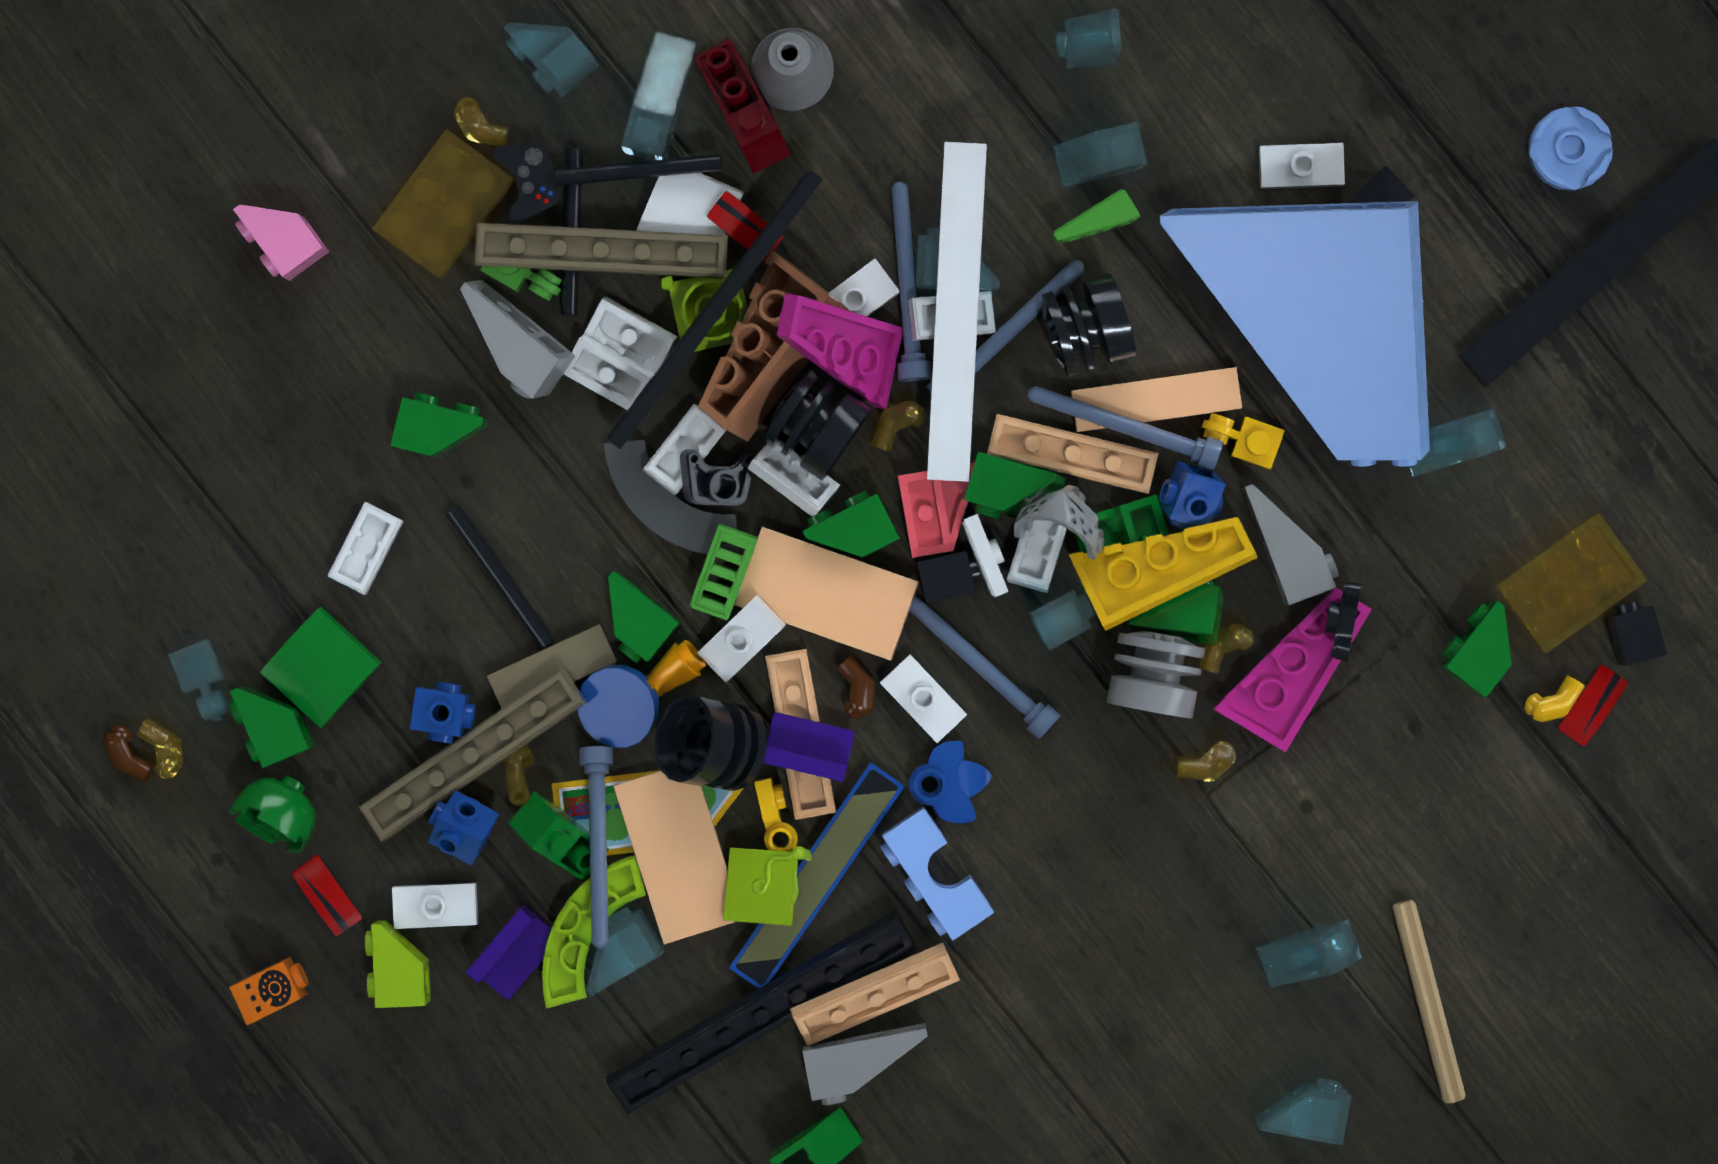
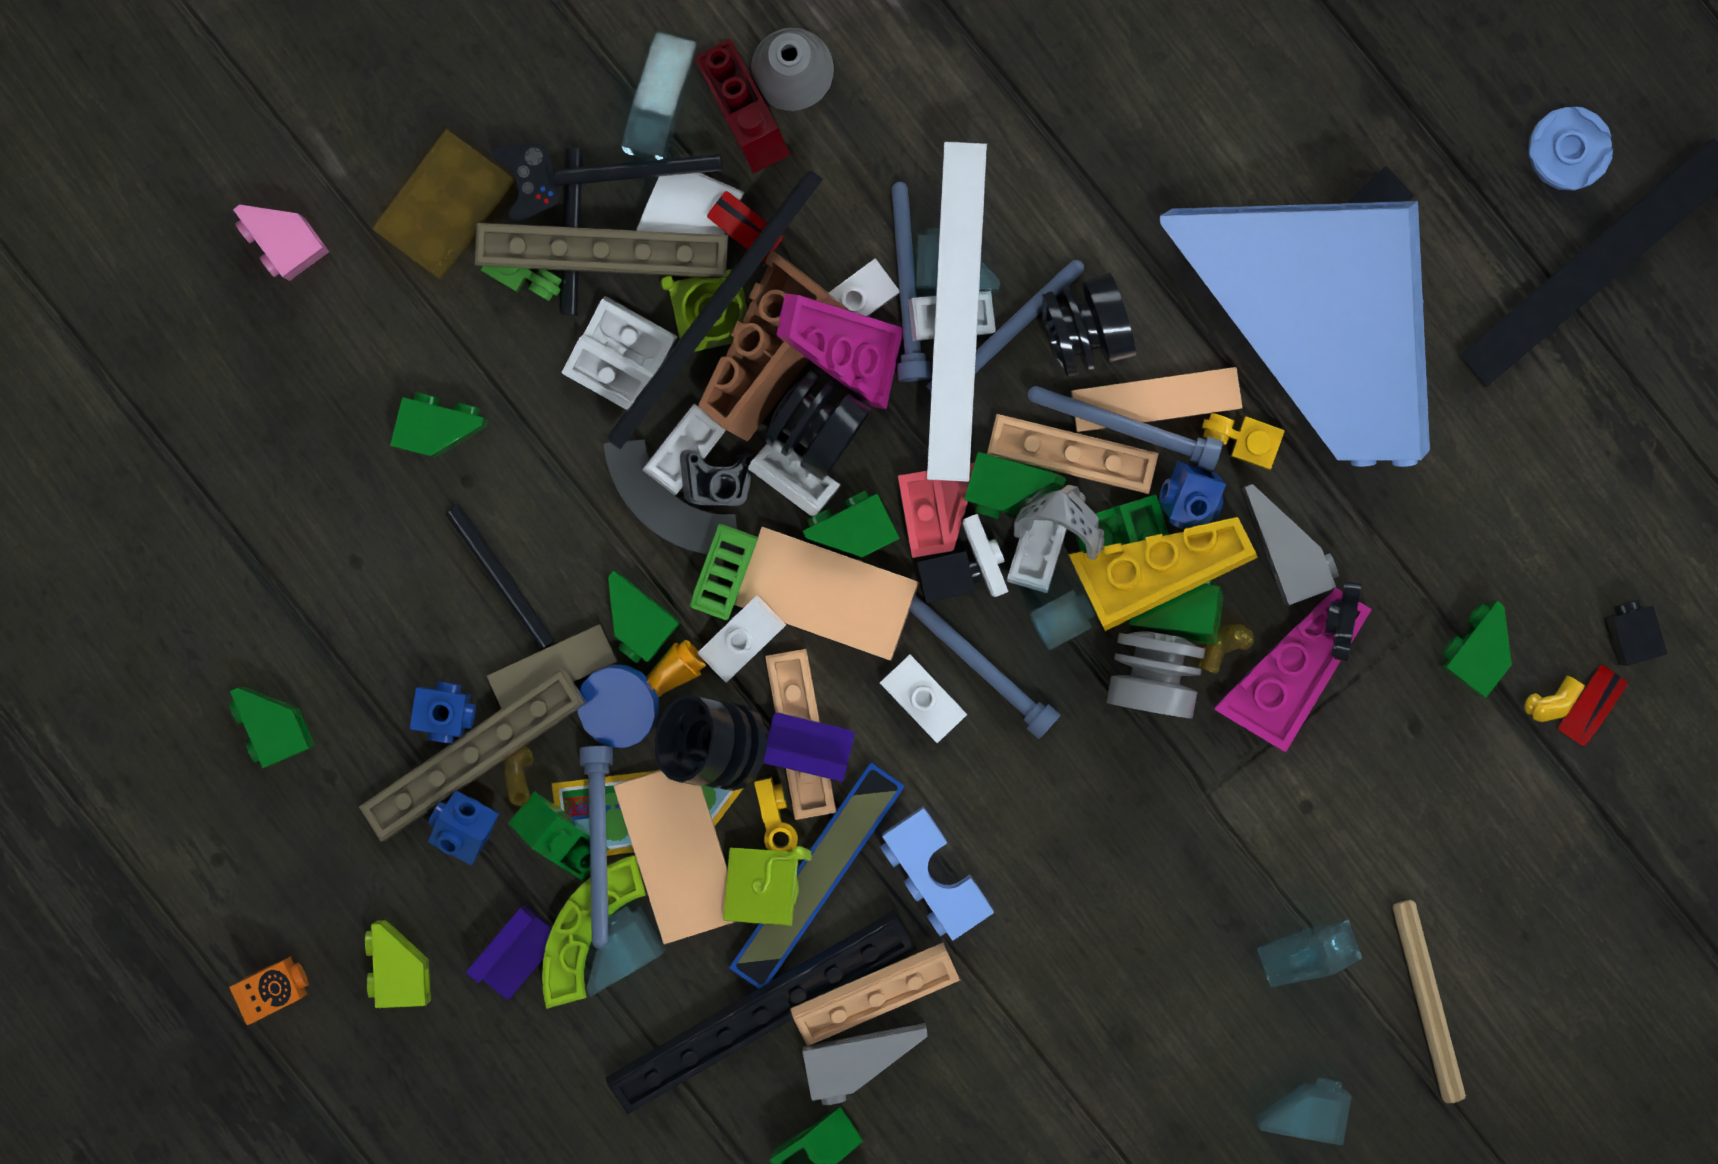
reddish brown arm [103,725,154,783] -> none
clear yellow arm [137,718,184,779] -> none
clear light blue plate [168,639,229,722] -> none
green cylinder [228,776,316,854] -> none
green slope [260,607,382,728] -> none
red sticker [292,855,362,936] -> none
white plate [327,502,404,595] -> none
white plate [392,882,479,929] -> none
clear yellow arm [454,97,508,146] -> none
light grey slope [460,280,575,399] -> none
clear light blue slope [504,22,599,98] -> none
reddish brown arm [836,655,875,719] -> none
clear yellow arm [871,400,926,452] -> none
blue plate [909,741,992,823] -> none
bright green slope [1051,189,1141,245] -> none
clear light blue slope [1053,121,1147,188] -> none
clear light blue slope [1056,9,1121,68] -> none
clear yellow arm [1176,741,1236,782] -> none
white plate [1258,143,1345,189] -> none
clear light blue slope [1410,408,1507,477] -> none
clear yellow plate [1494,513,1648,654] -> none

